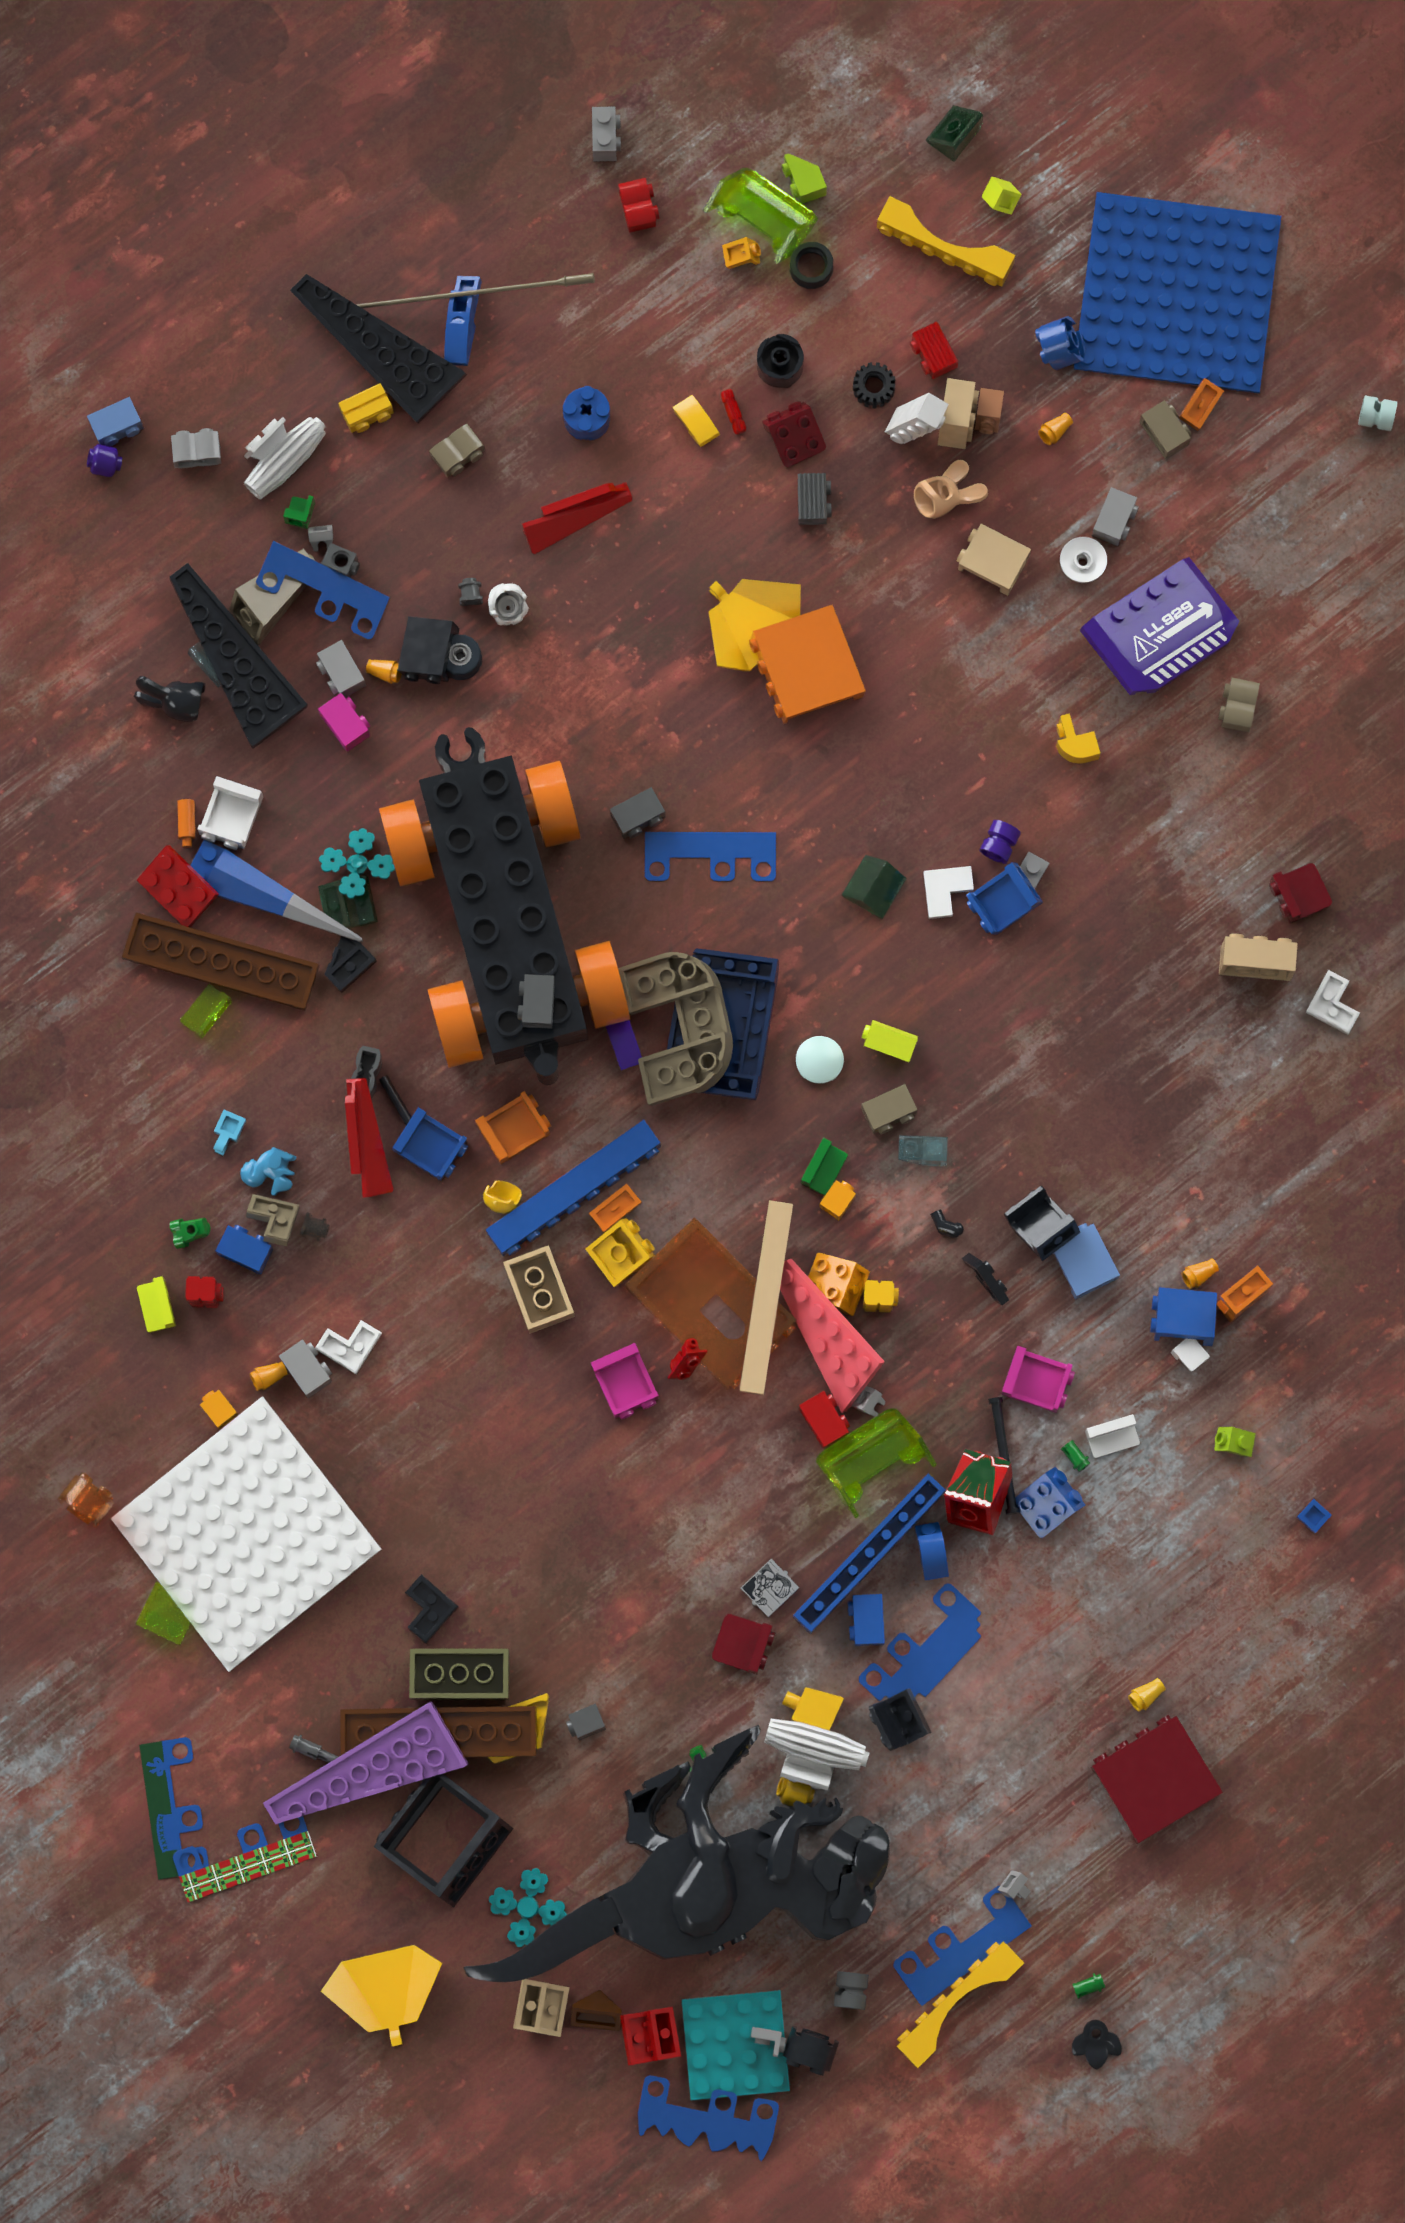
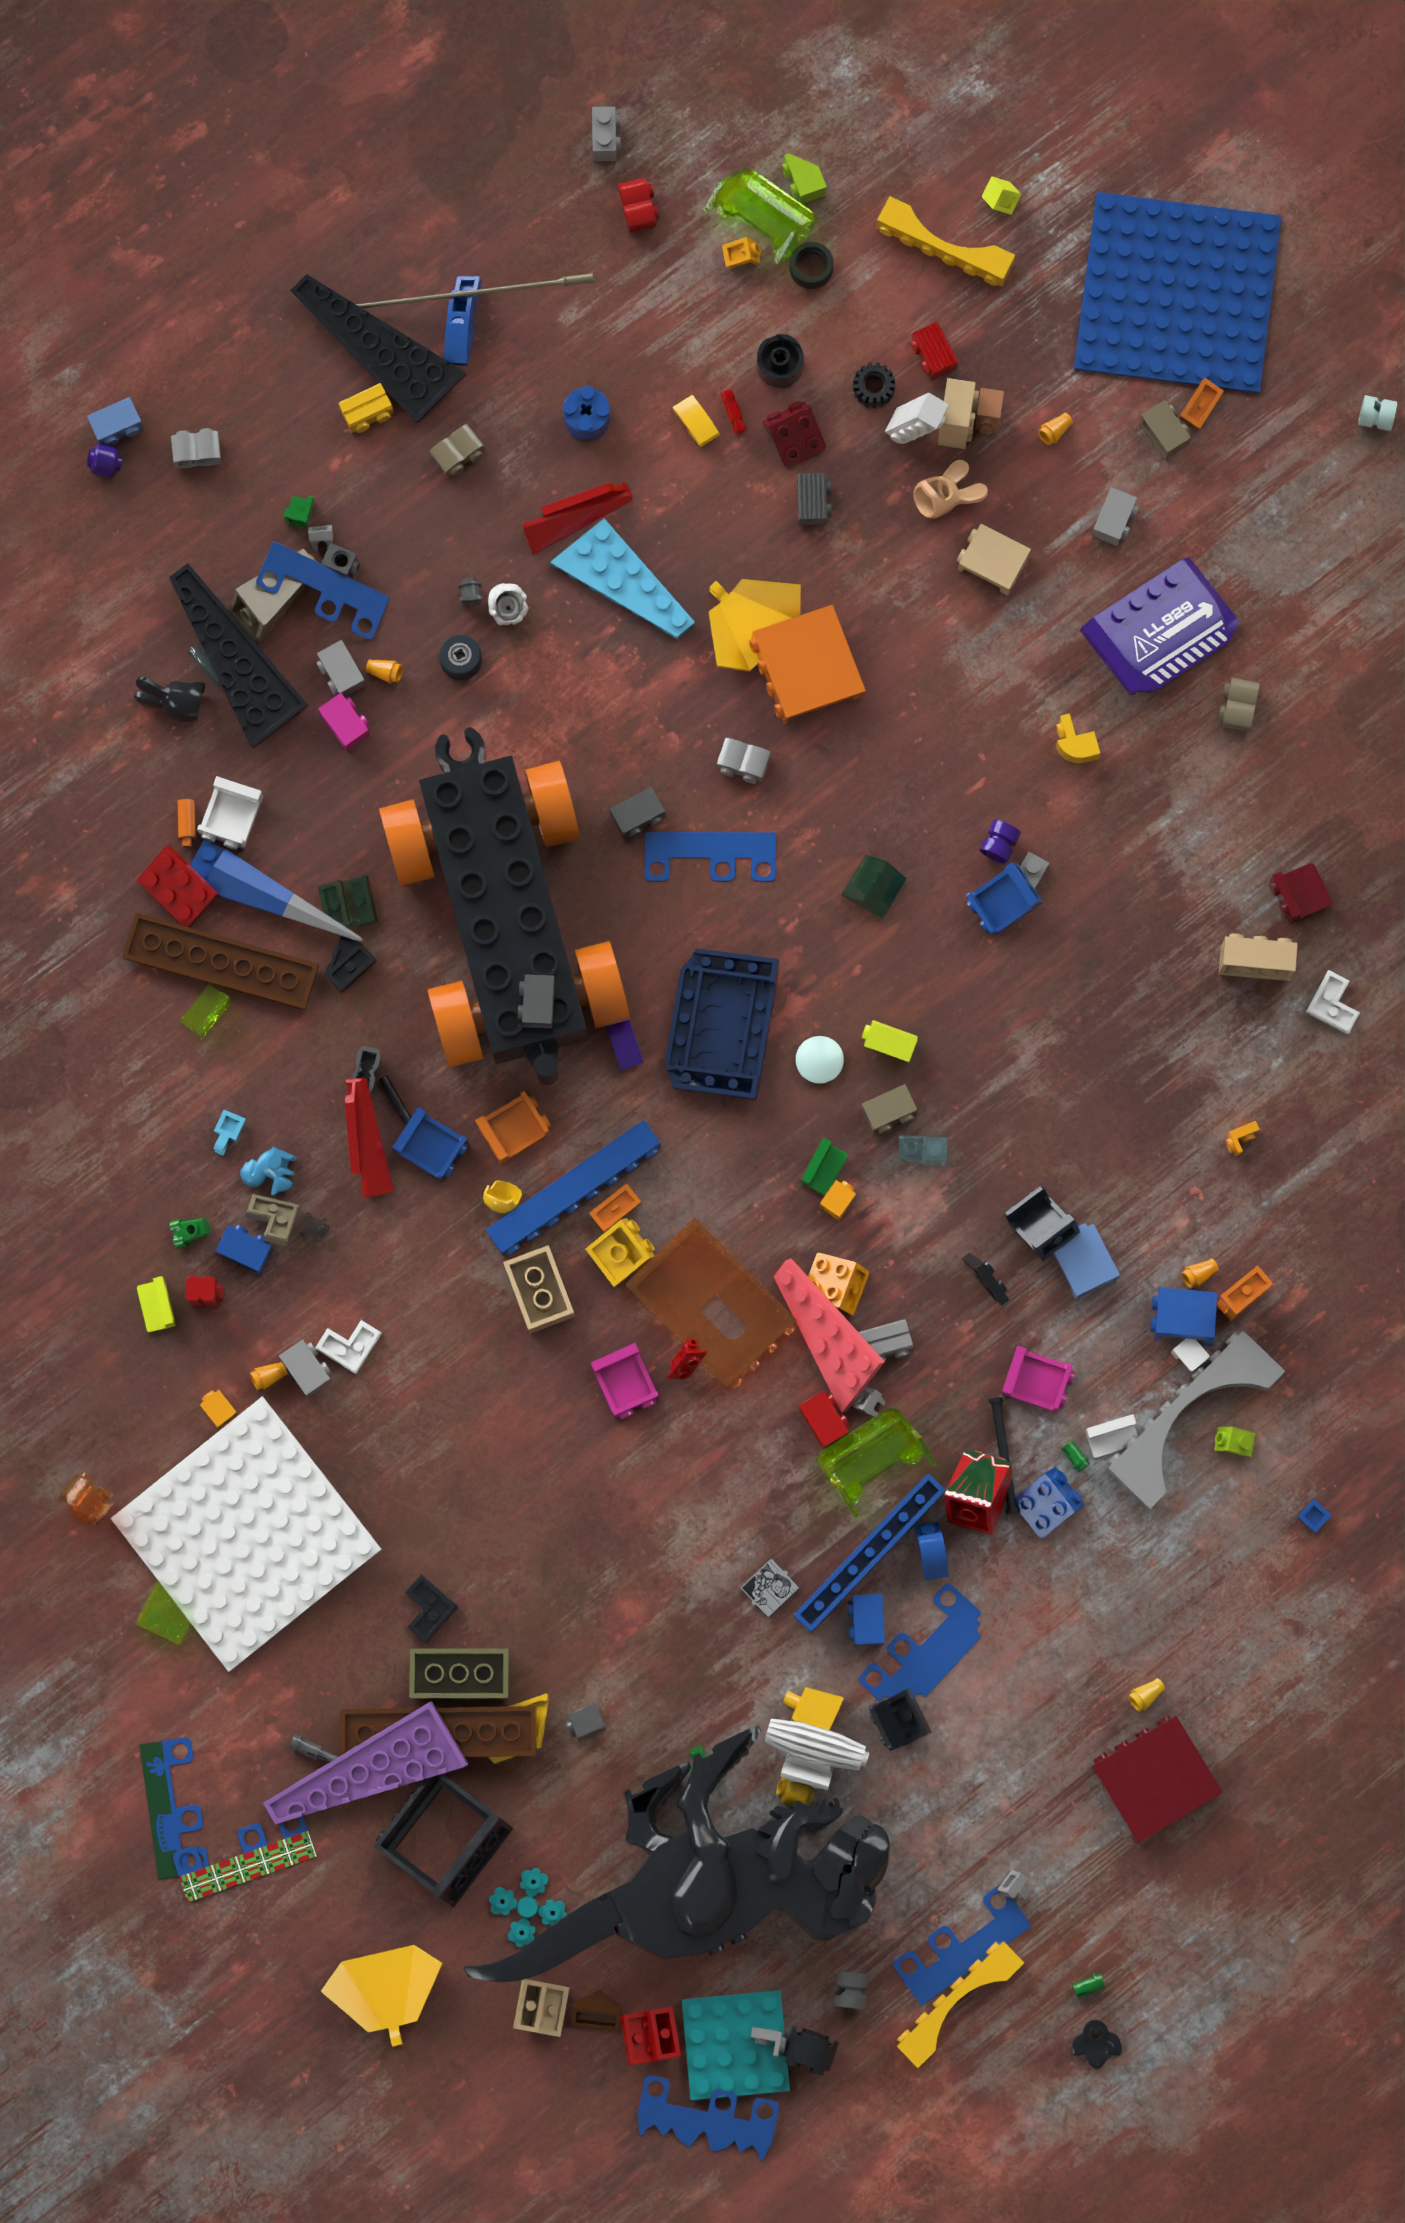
white plate [244,417,326,500] -> none
teal plant [319,828,395,899] -> none
black panel [397,616,460,684] -> none
dark tan plate [618,952,733,1106] -> none
dark red bracket [712,1614,776,1675] -> none
tan tile [739,1200,793,1395] -> none
yellow brick [863,1280,899,1312] -> none
white tile [923,866,974,919] -> none
clear green slope [926,105,983,162] -> none
black arm [930,1209,964,1238] -> none
blue brick [1035,316,1085,370] -> none
white dish [1060,537,1107,583] -> none
none -> medium azure wing [550,519,695,639]
none -> light grey brick [717,738,771,784]
none -> light grey brick [859,1319,913,1361]
none -> light grey arch [1106,1331,1285,1512]
none -> light orange bracket [1225,1121,1260,1157]

